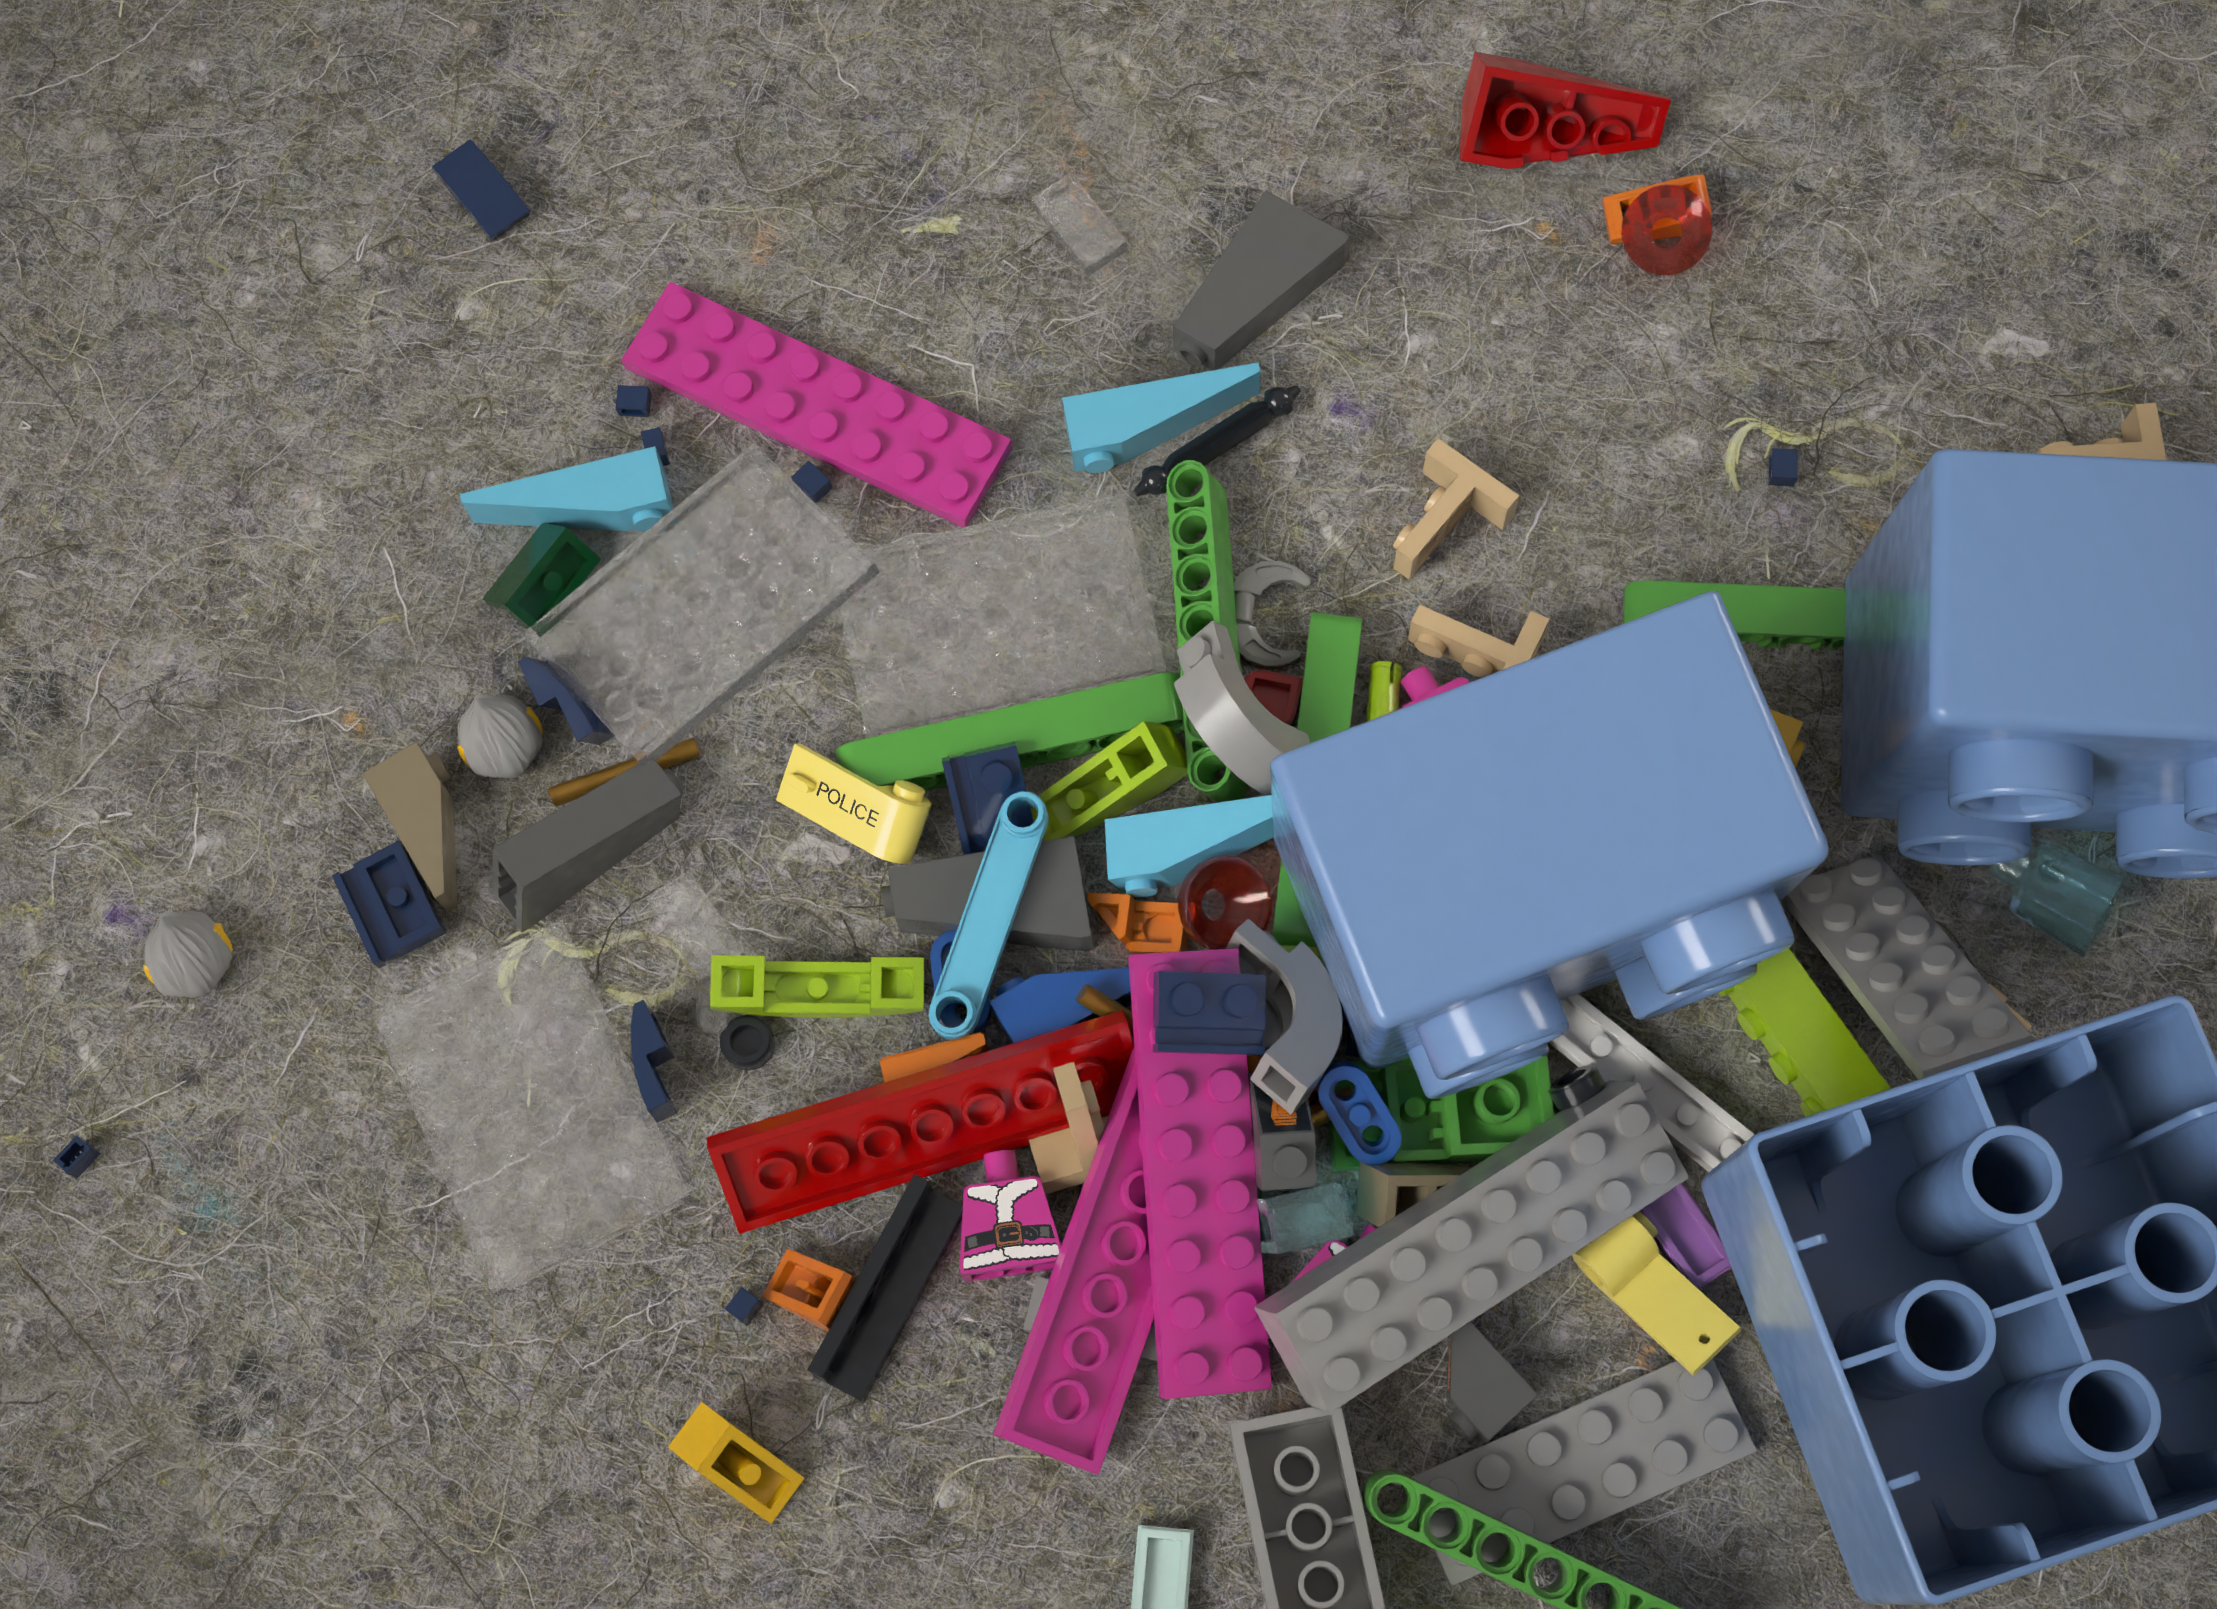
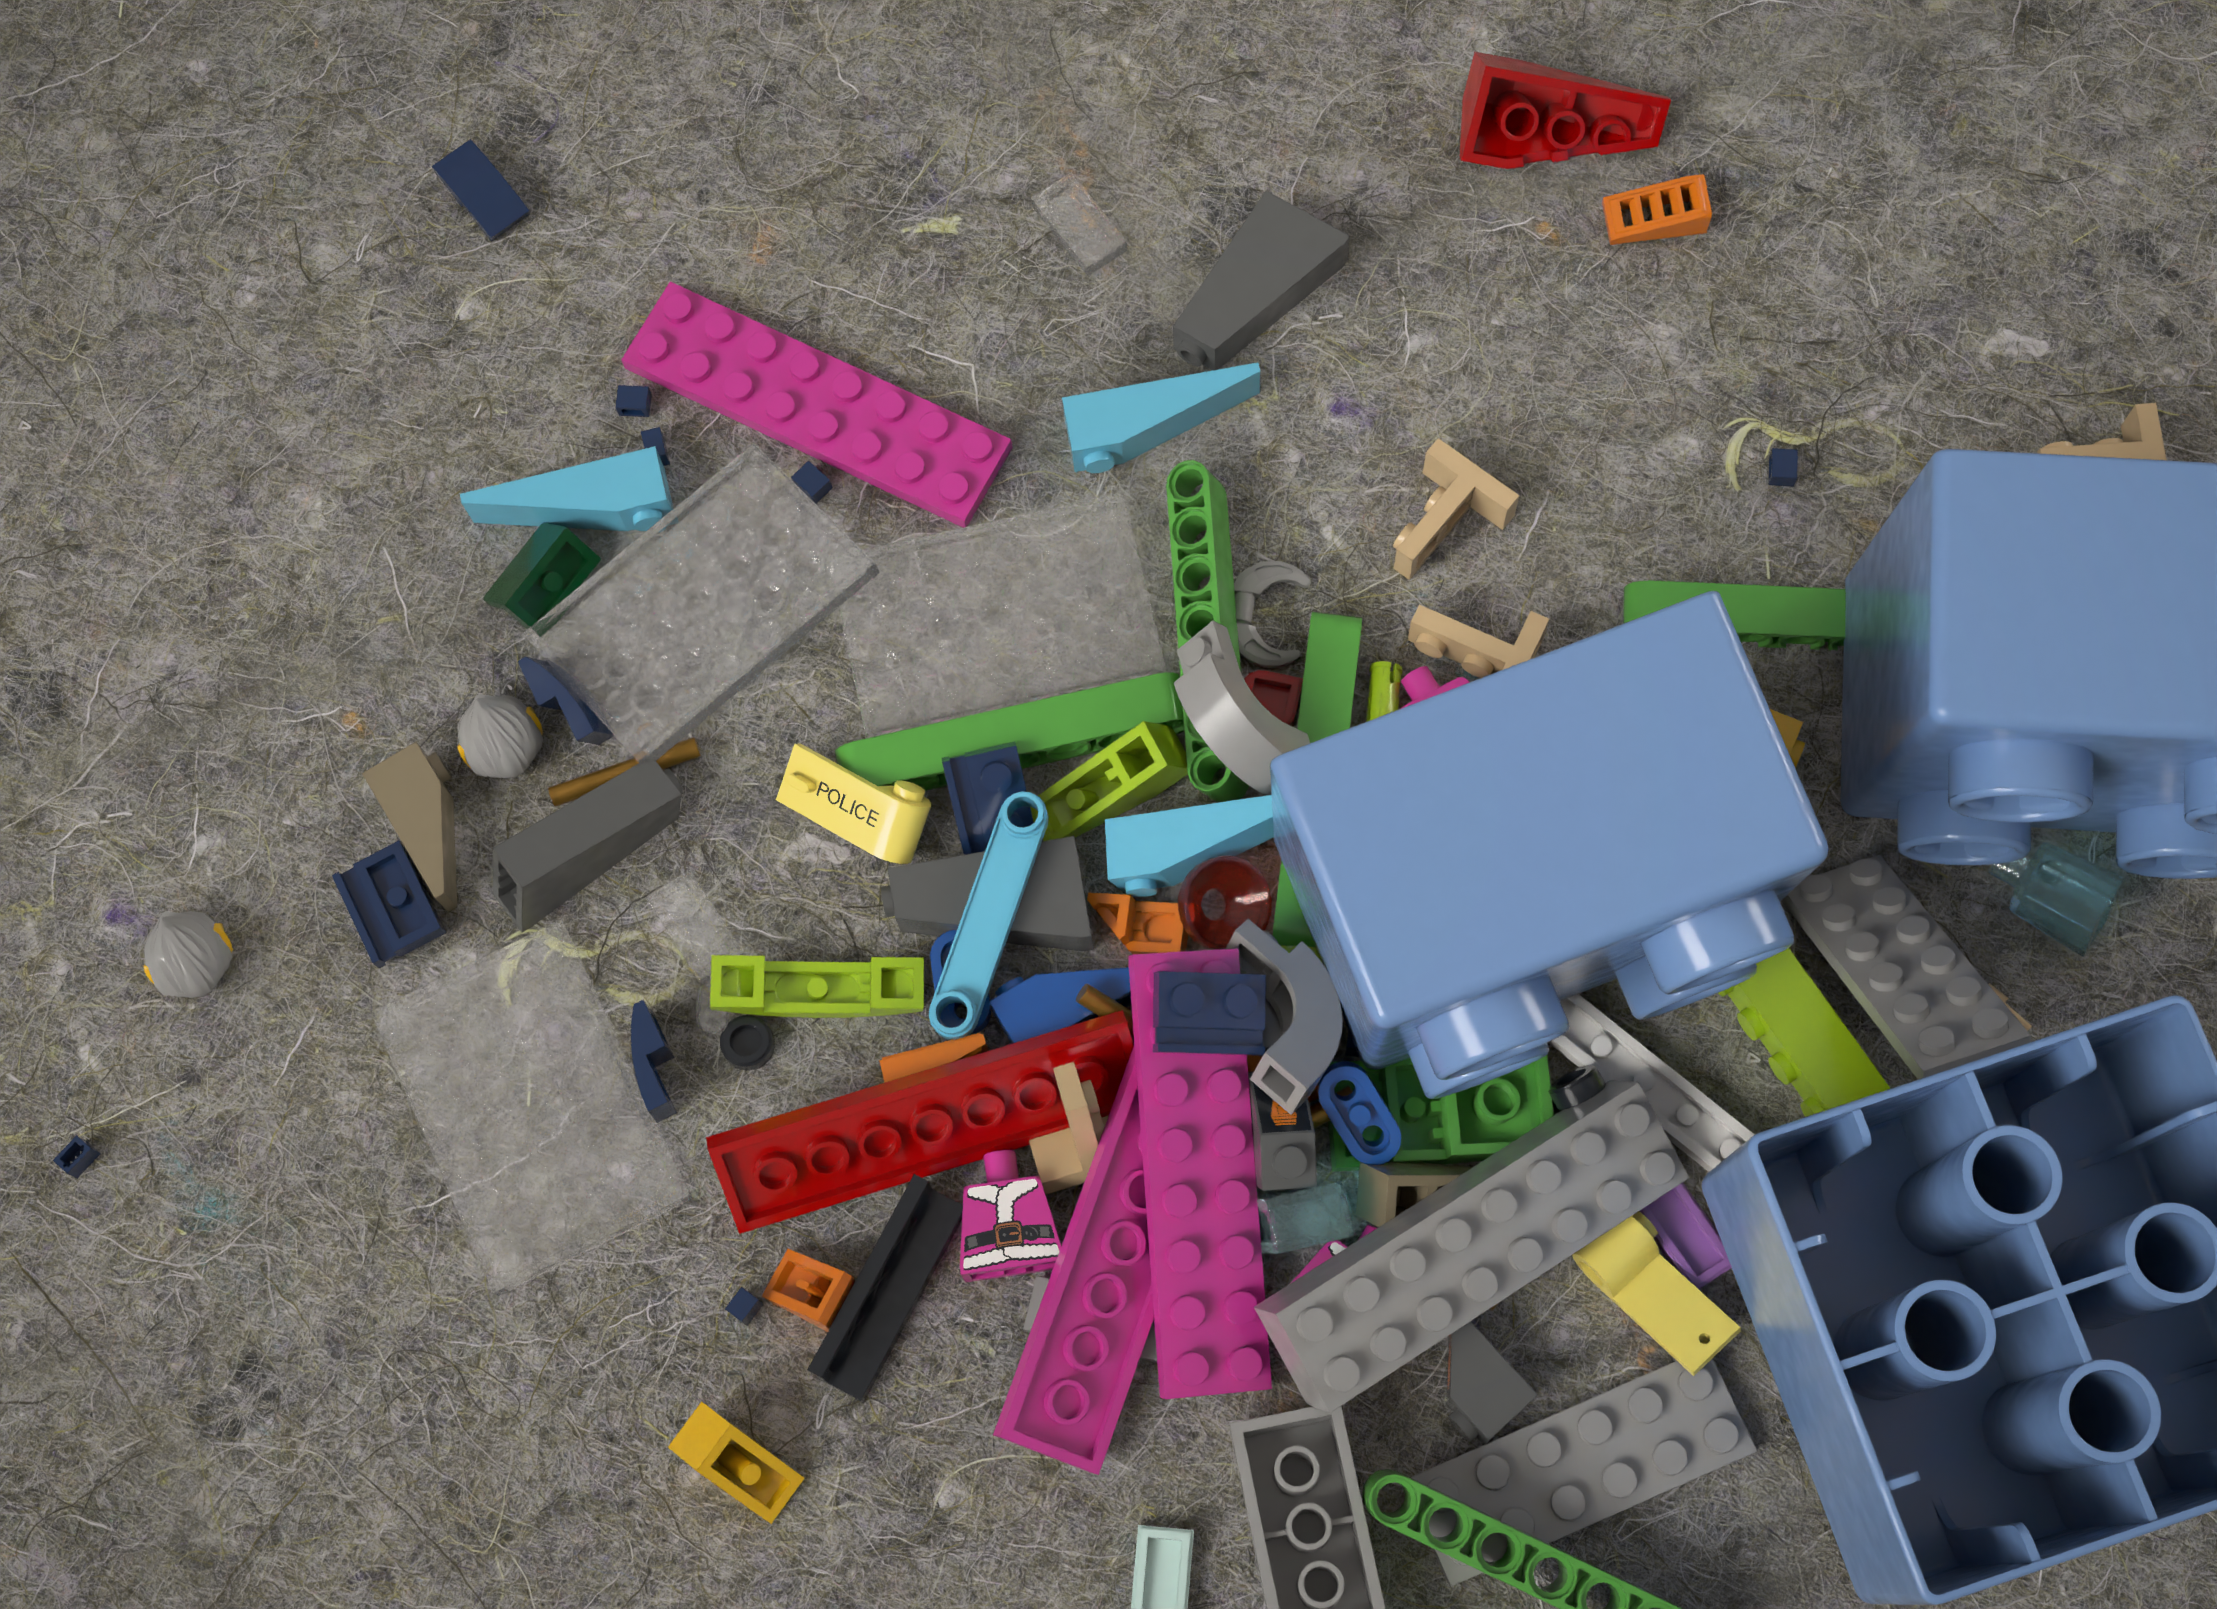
black wheel [1133,386,1301,497] -> none
clear red piece [1621,184,1712,275] -> none

